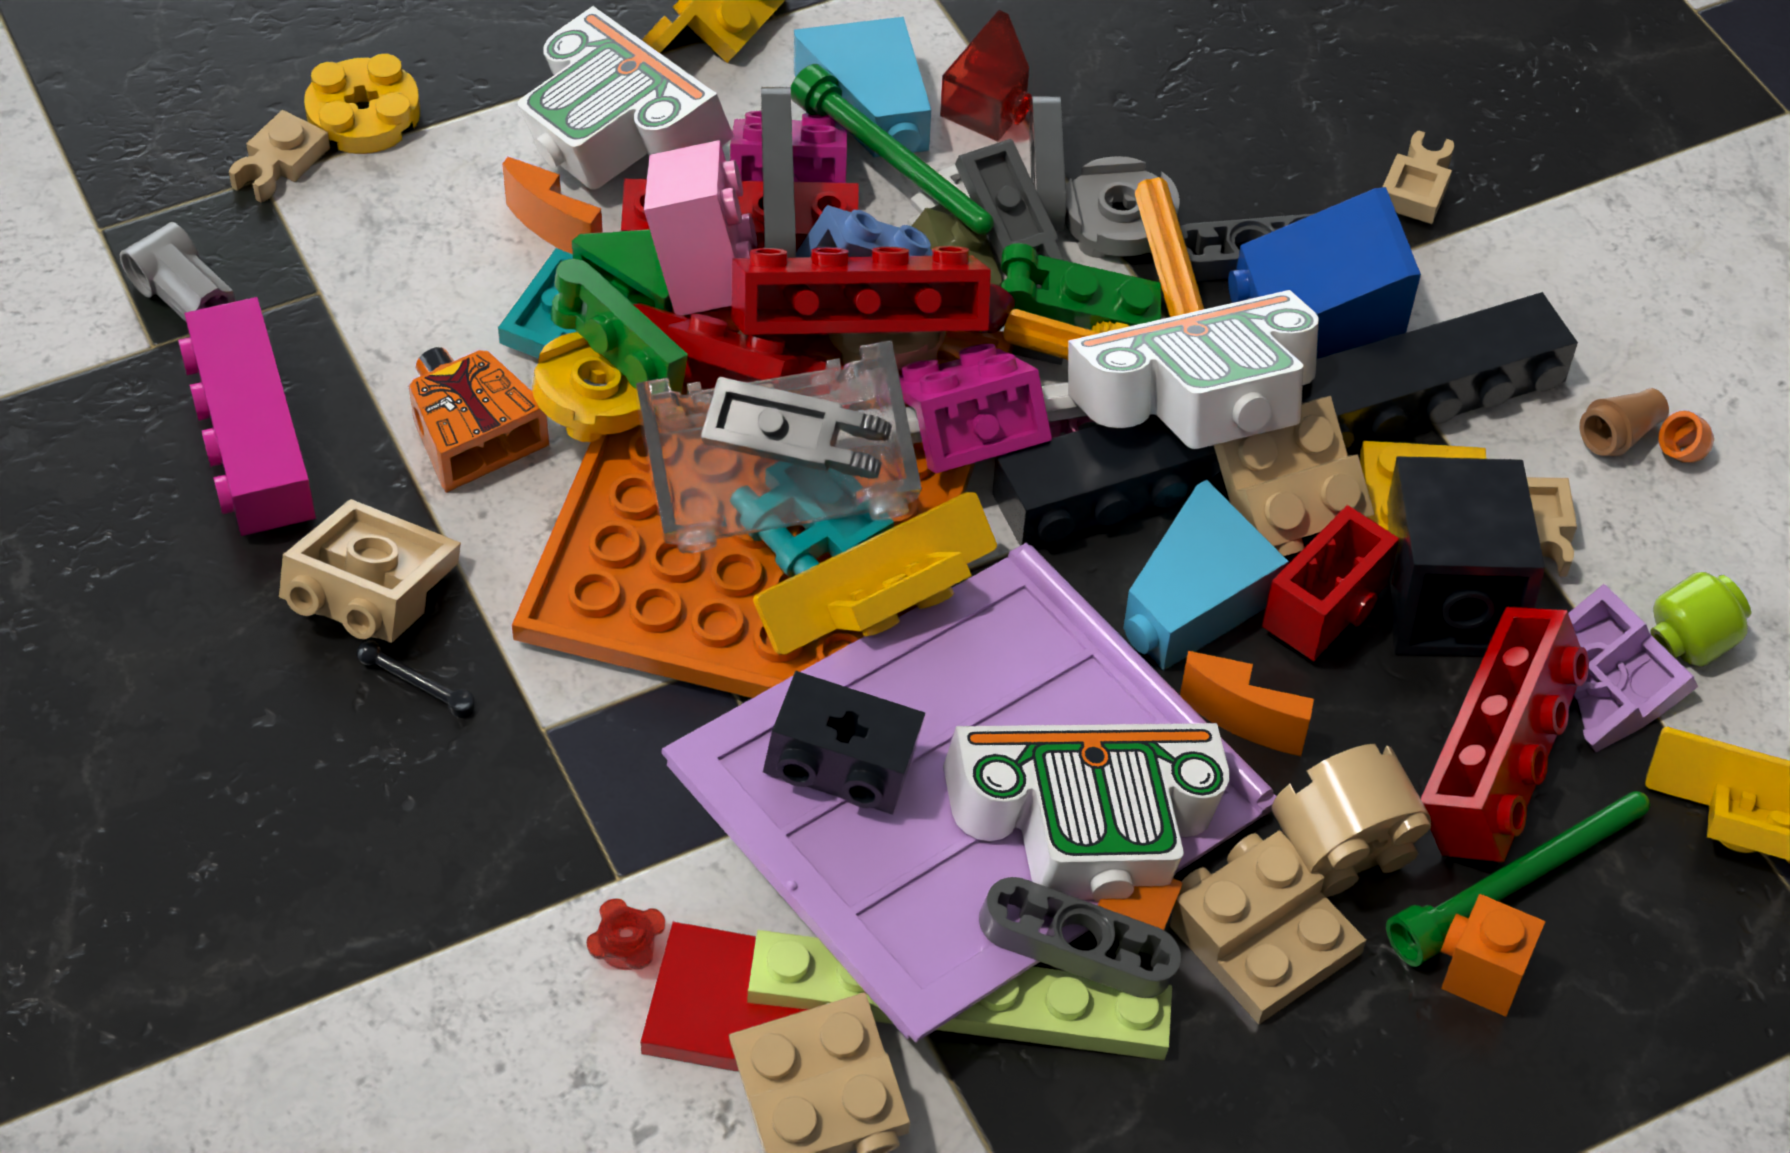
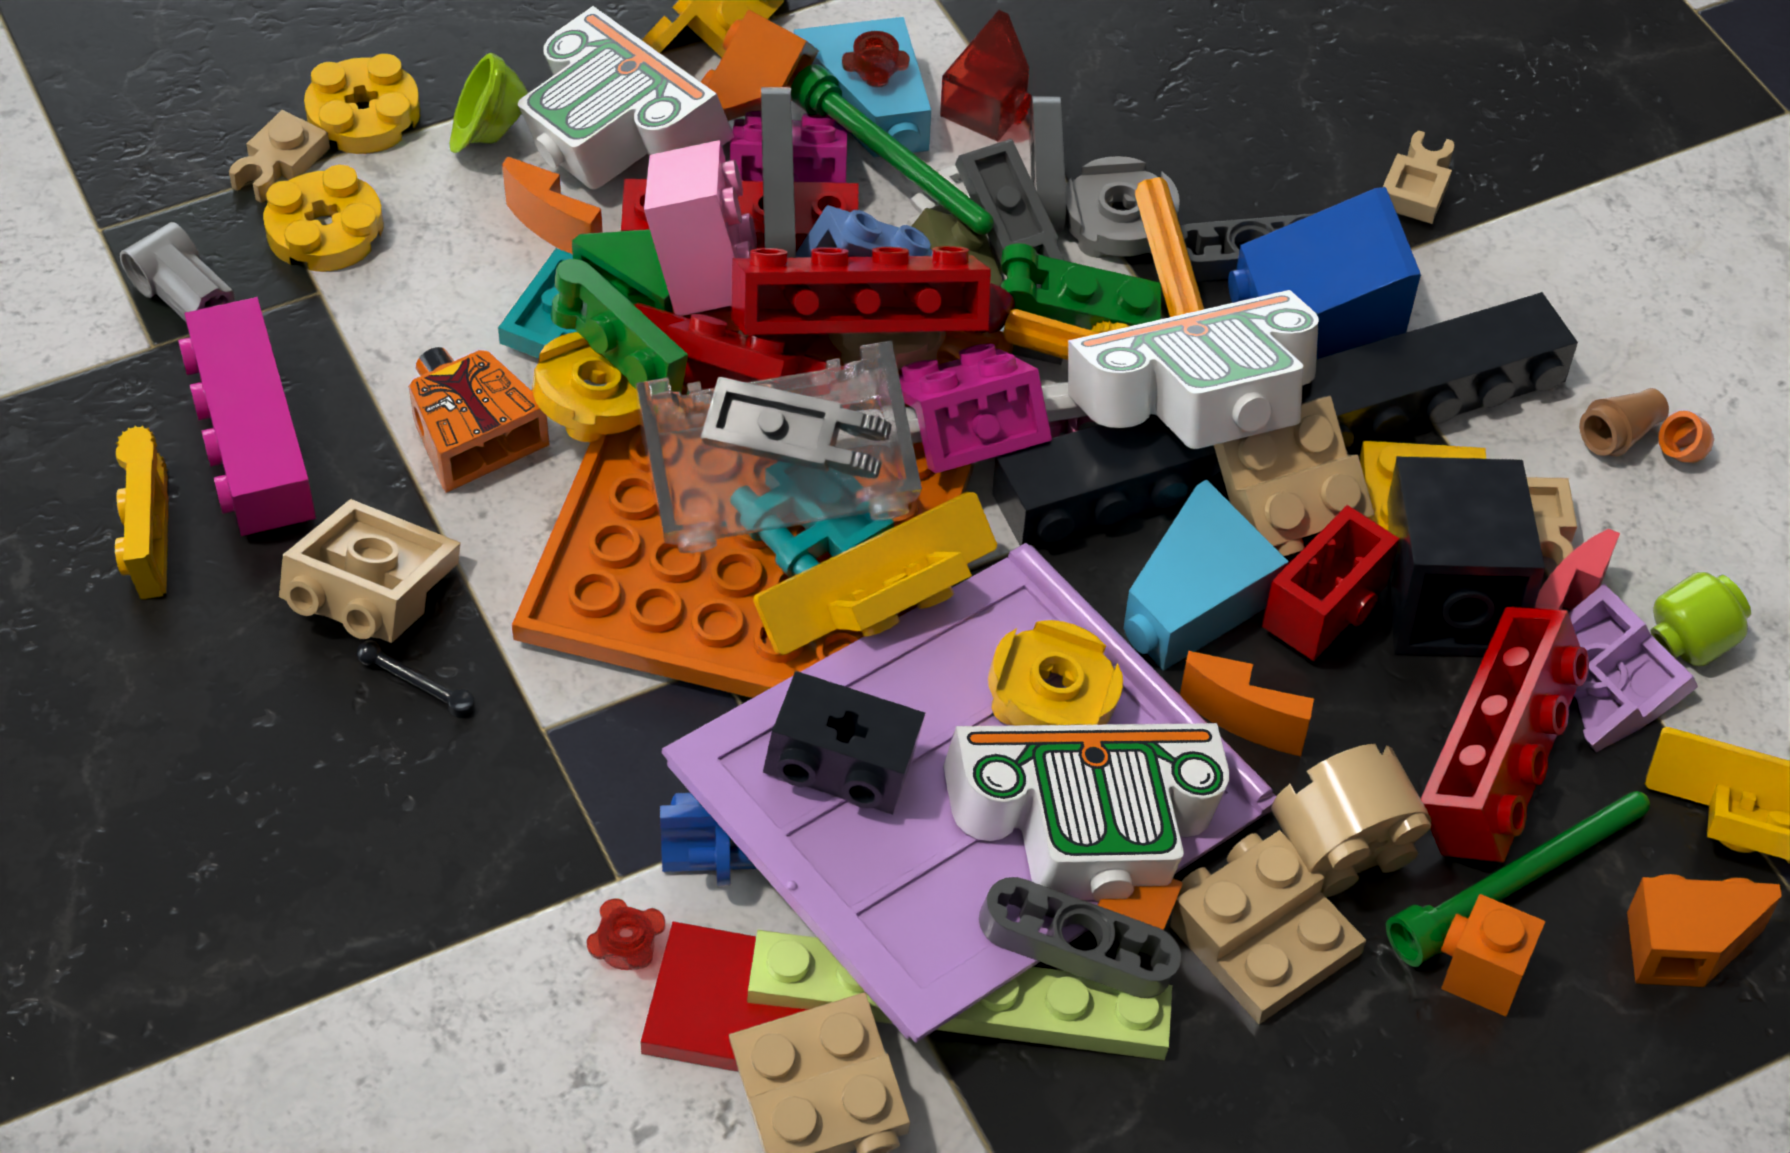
none -> yellow hinge [115,426,169,599]
none -> yellow plate [263,164,384,272]
none -> lime hat [449,53,528,153]
none -> blue hips [660,793,757,886]
none -> orange slope [701,9,819,121]
none -> clear red plate [841,31,910,87]
none -> yellow plate [988,620,1123,726]
none -> coral slope [1535,529,1620,610]
none -> orange slope [1627,874,1782,987]

